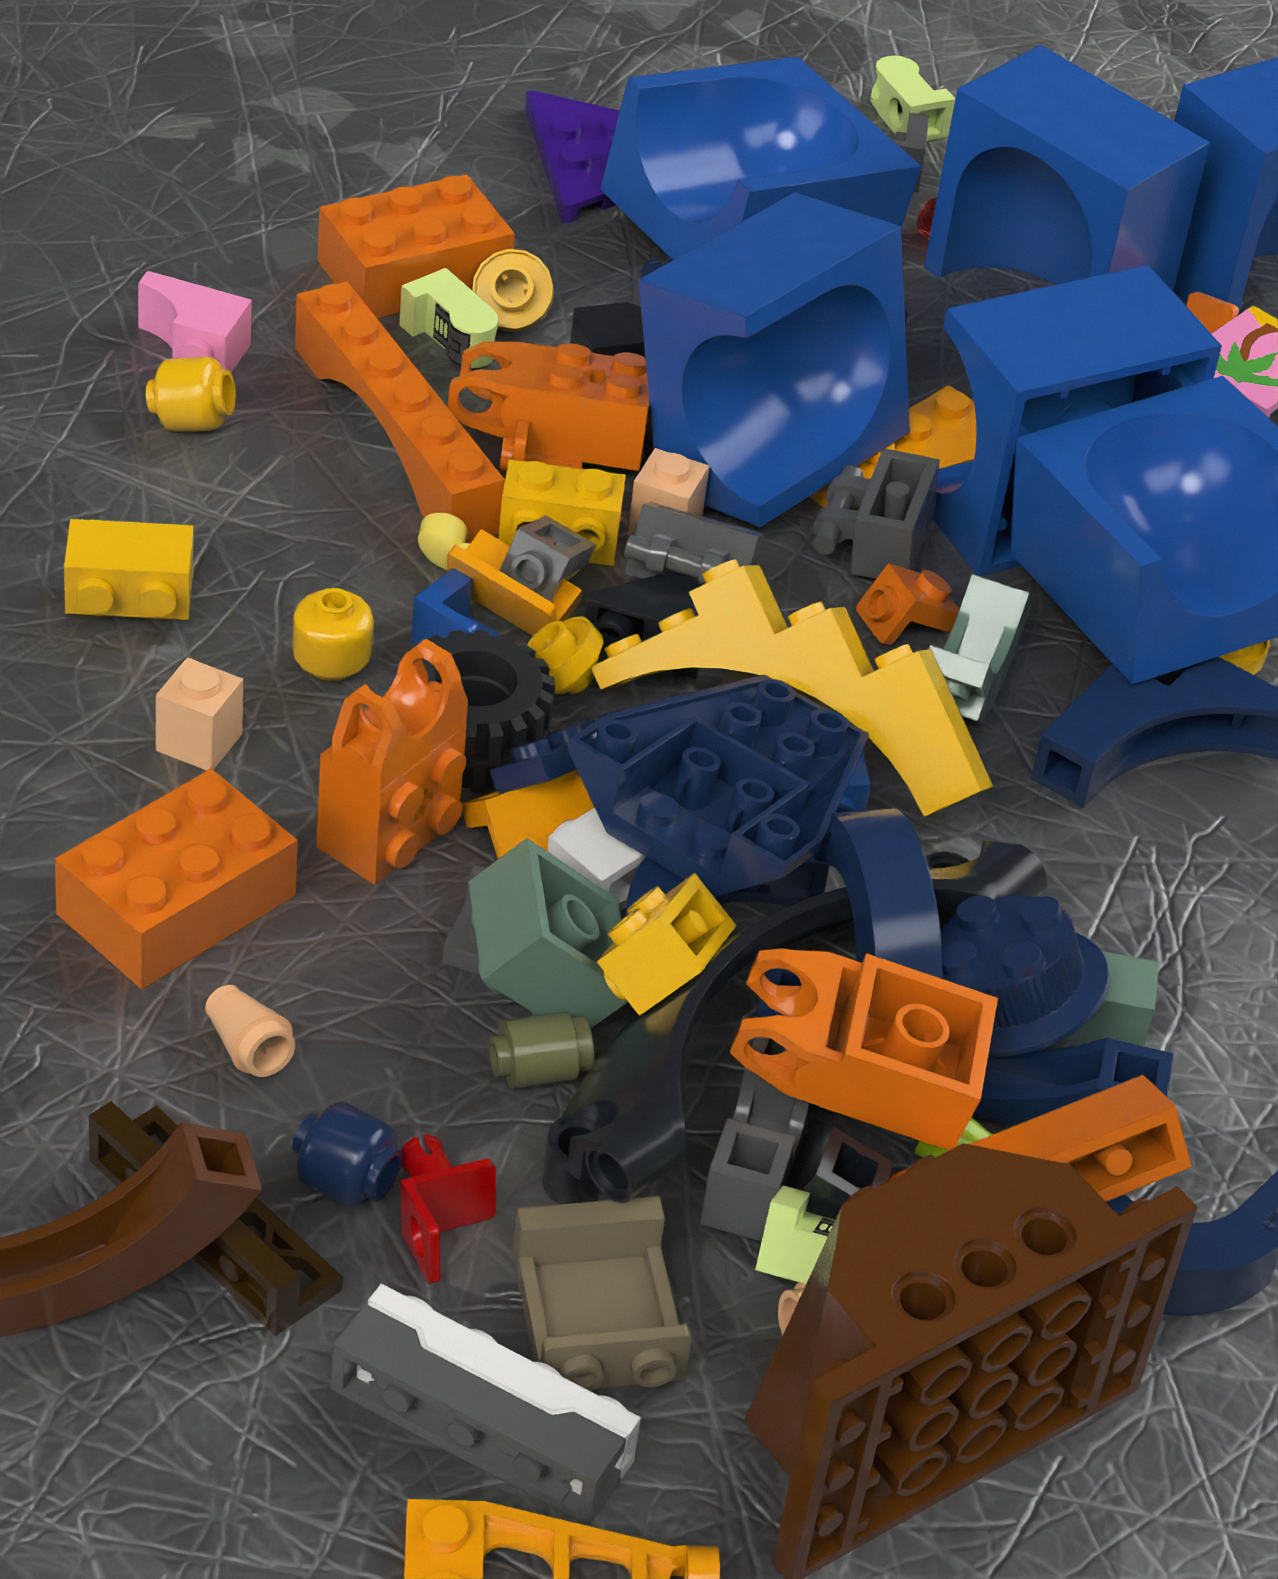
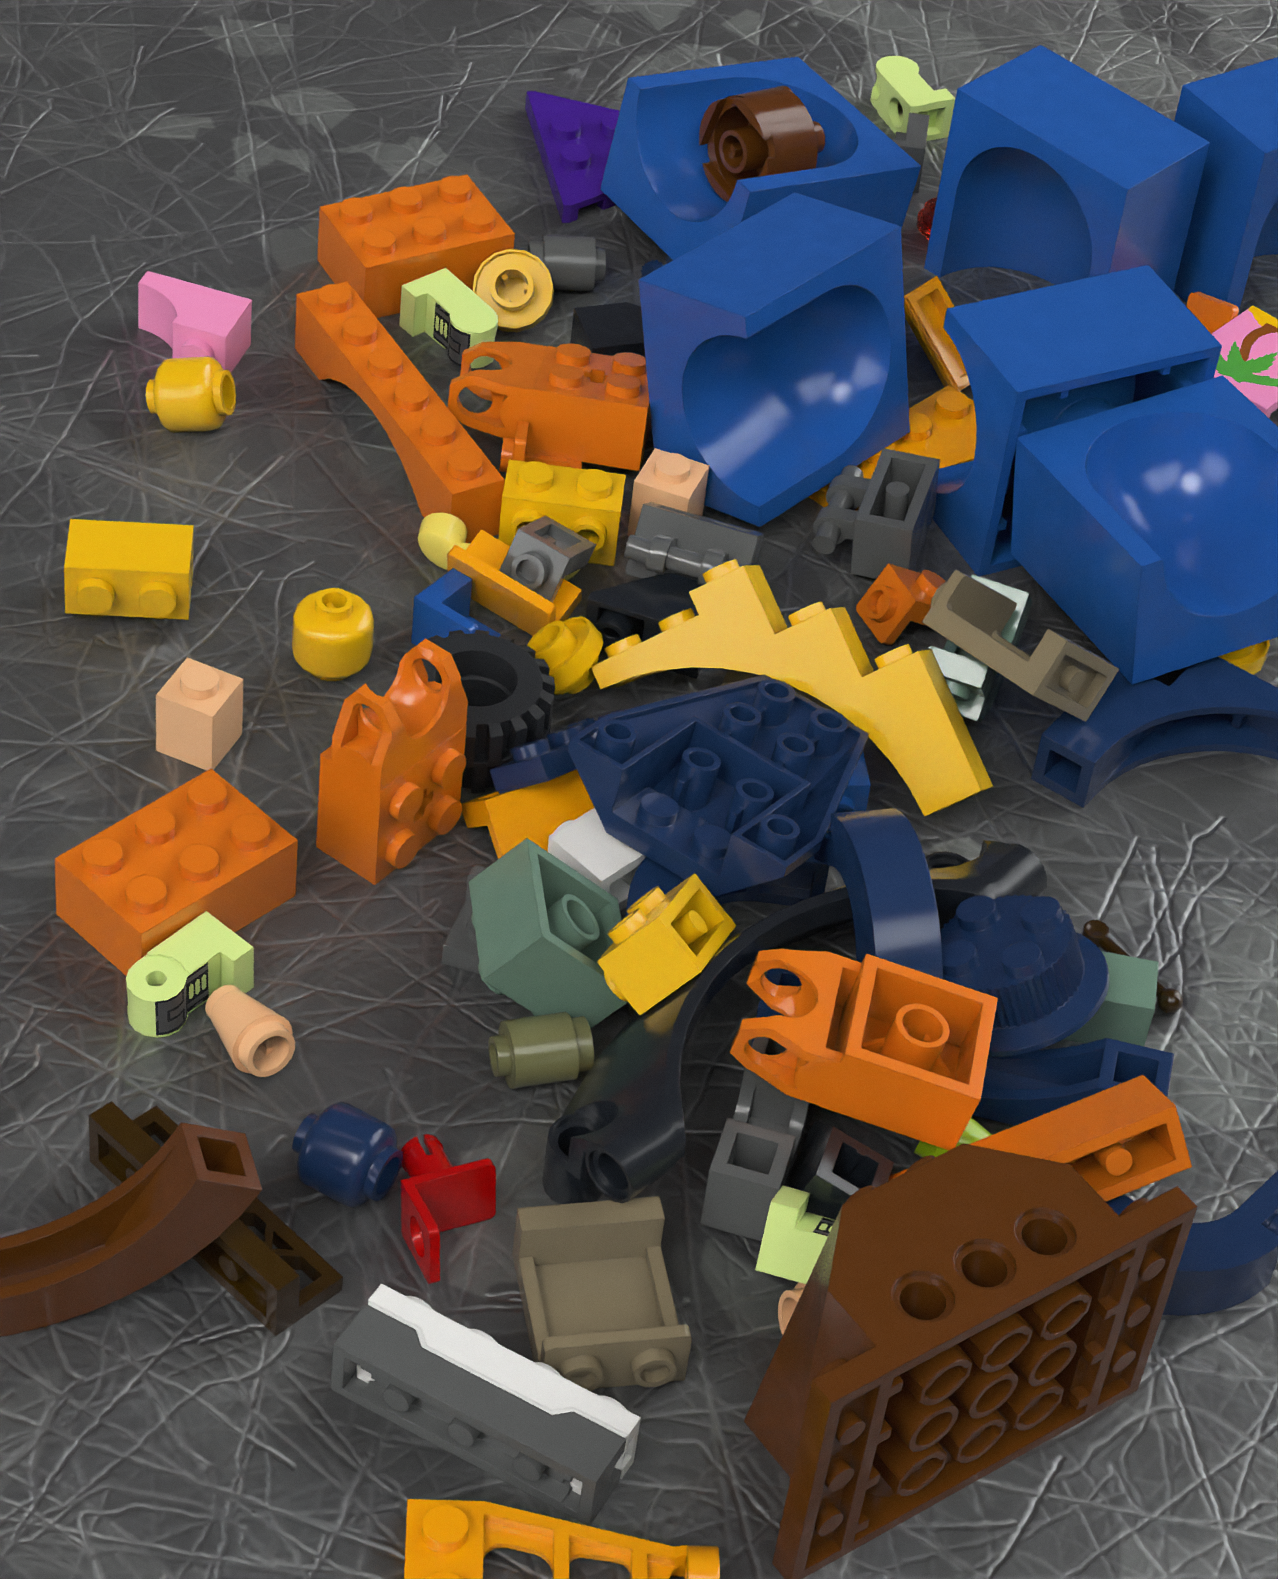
none -> yellowish green leg [126,911,254,1038]
none -> dark grey brick [527,235,606,291]
none -> reddish brown brick [699,85,825,202]
none -> light orange tile [904,276,970,392]
none -> dark tan panel [922,570,1119,722]
none -> dark brown hinge [1082,920,1183,1014]

